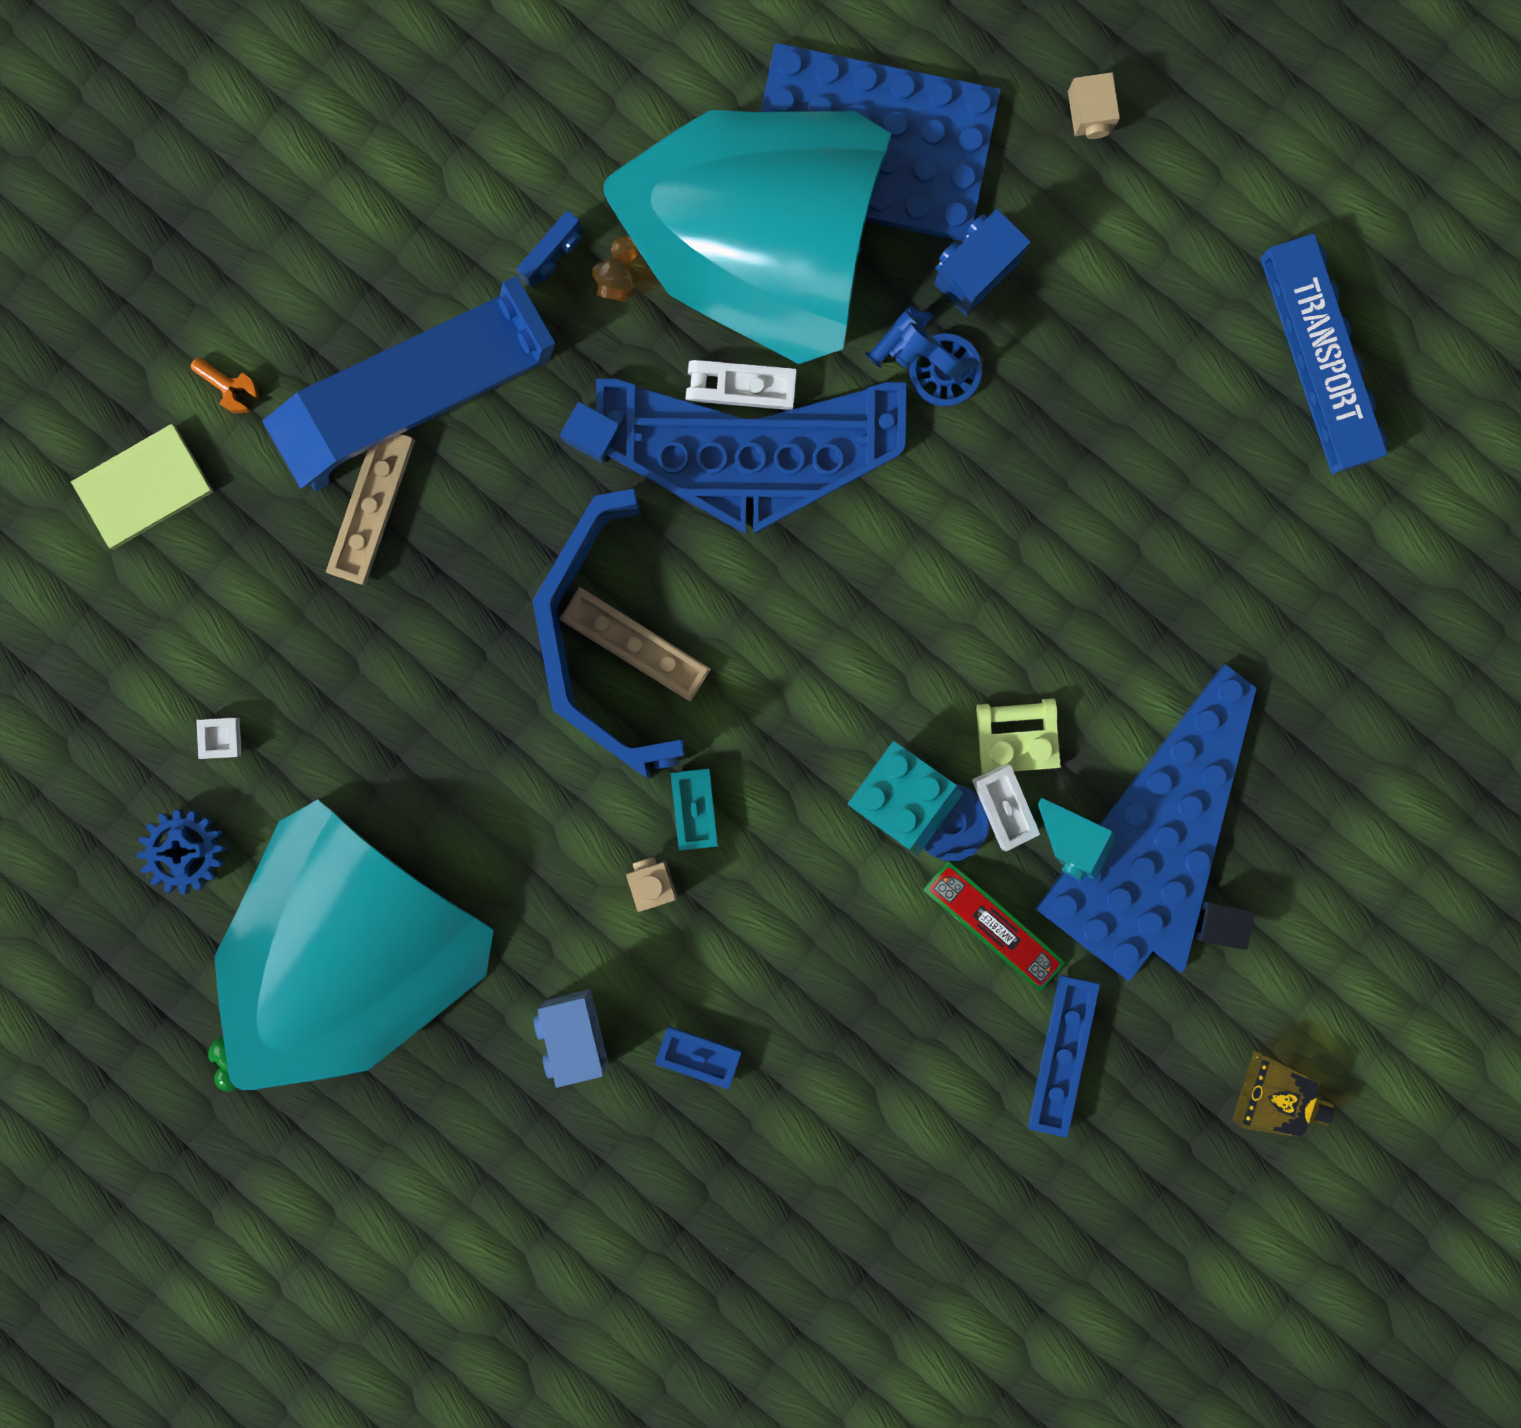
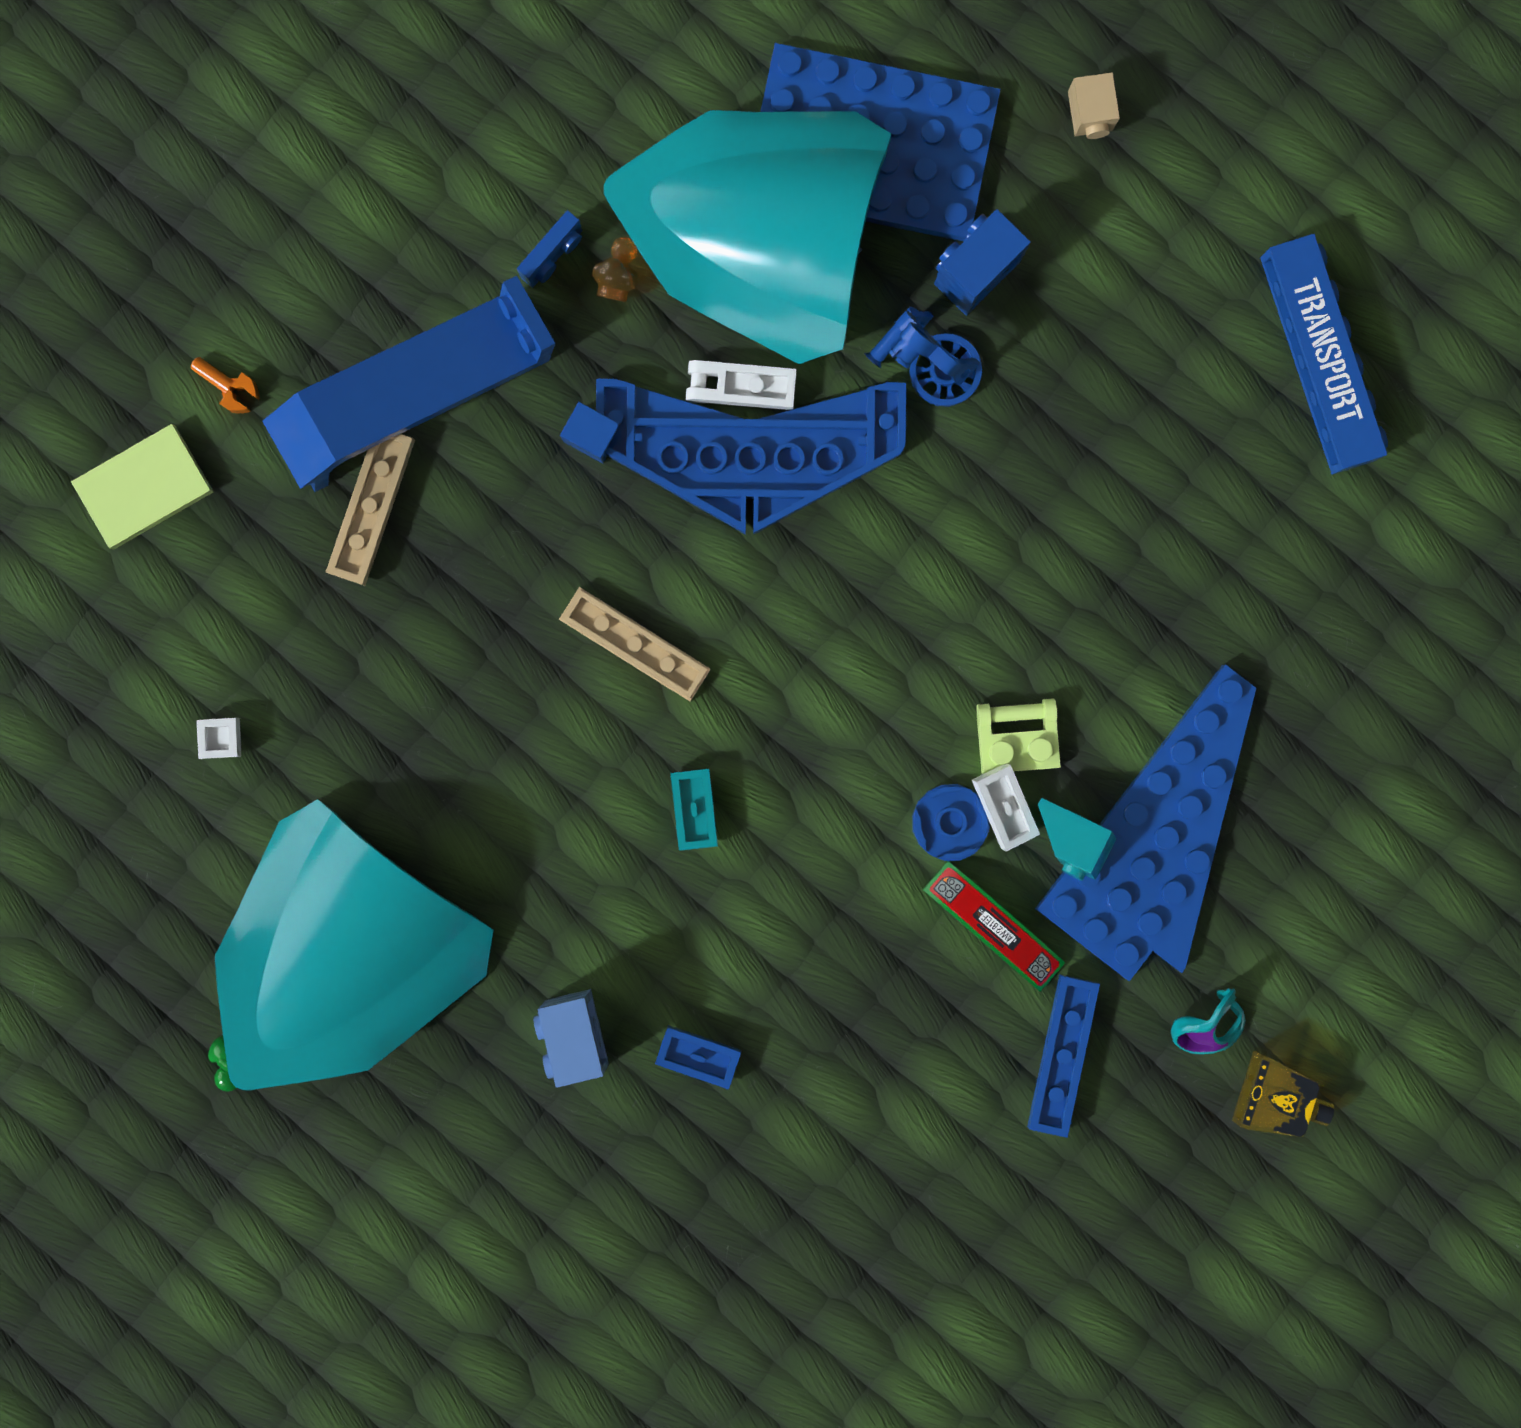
blue gear [137,809,227,894] -> none
blue panel [533,489,686,779] -> none
tan brick [626,857,677,912] -> none
teal brick [847,741,963,856] -> none
black panel [1193,901,1255,950] -> none
none -> teal piece [1171,988,1246,1054]

